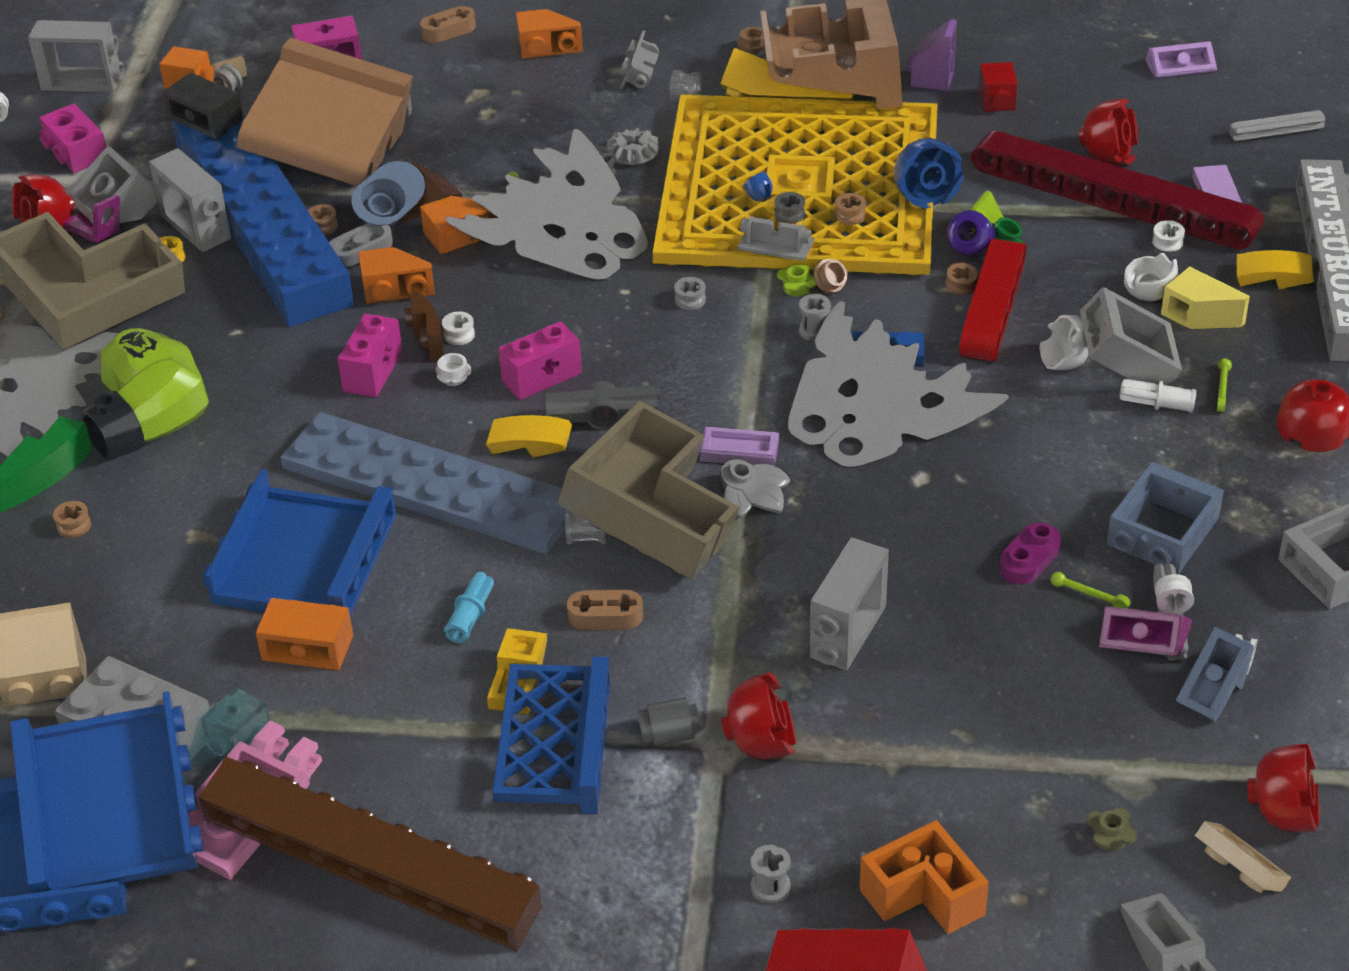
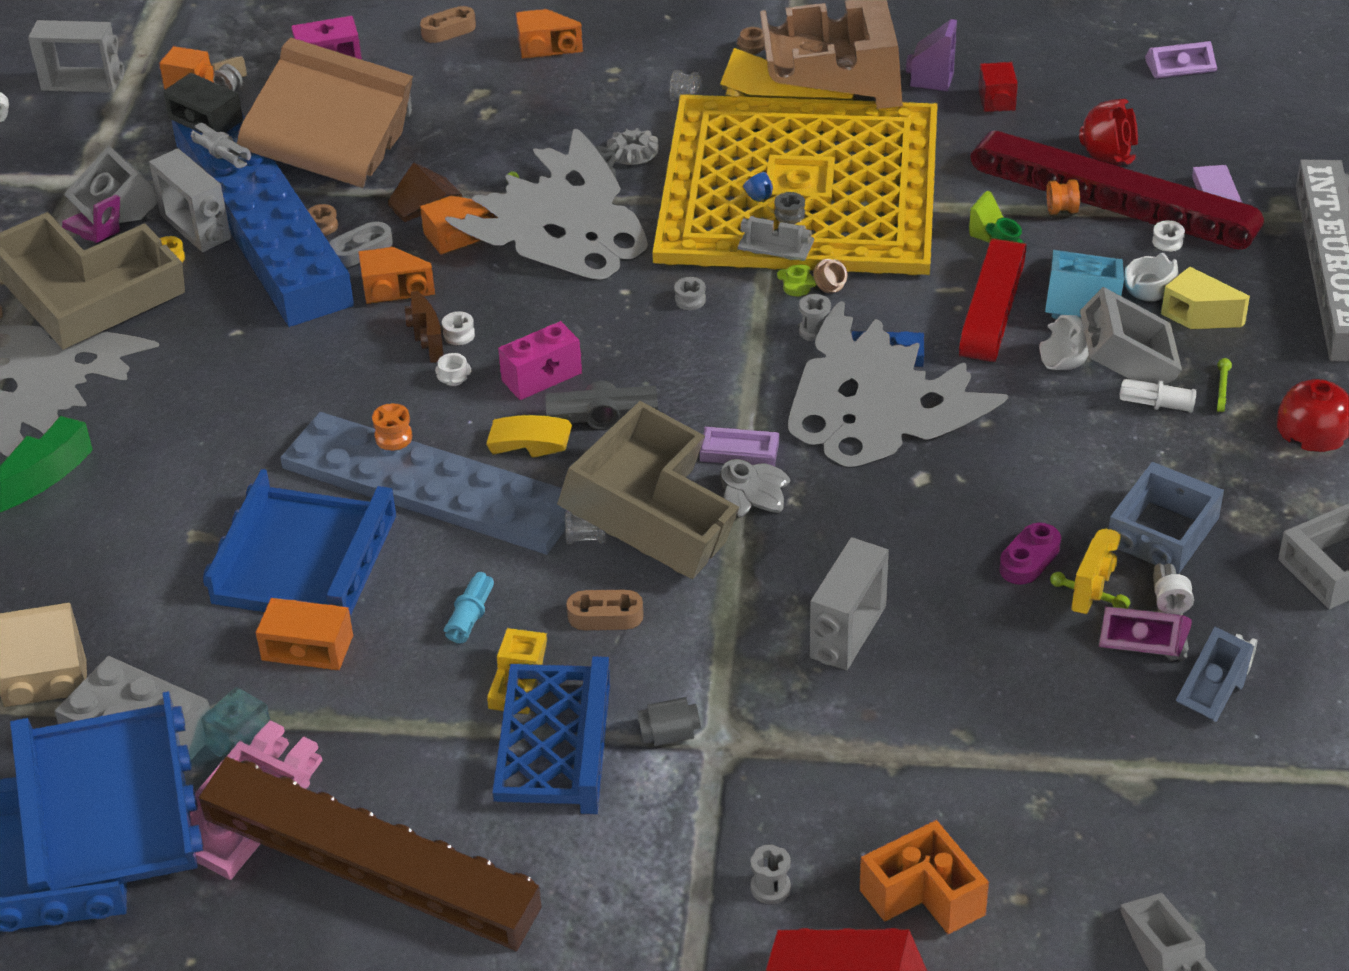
red cylinder [12,174,74,230] -> none
dark pink brick [39,103,106,173] -> none
medium nougat bush [53,500,91,538] -> none
lime piece [81,328,209,459] -> none
dark pink brick [337,313,403,398] -> none
sand blue piece [351,161,425,227] -> none
light grey hinge [619,30,660,89] -> none
red cylinder [721,672,796,760] -> none
medium nougat bush [835,193,866,225] -> none
blue cylinder [894,138,964,209] -> none
medium nougat bush [945,263,978,295] -> none
dark purple head [947,210,995,258] -> none
olive plate [1087,808,1137,851] -> none
tan plate [1195,821,1292,893] -> none
light grey axle [1229,110,1325,142] -> none
yellow slope [1237,250,1314,290] -> none
red cylinder [1247,743,1320,833] -> none
none -> light grey pin [191,123,251,168]
none -> orange wheel [372,403,413,451]
none -> medium azure slope [1045,250,1124,319]
none -> orange wheel [1046,179,1080,215]
none -> yellow hinge [1071,528,1120,614]

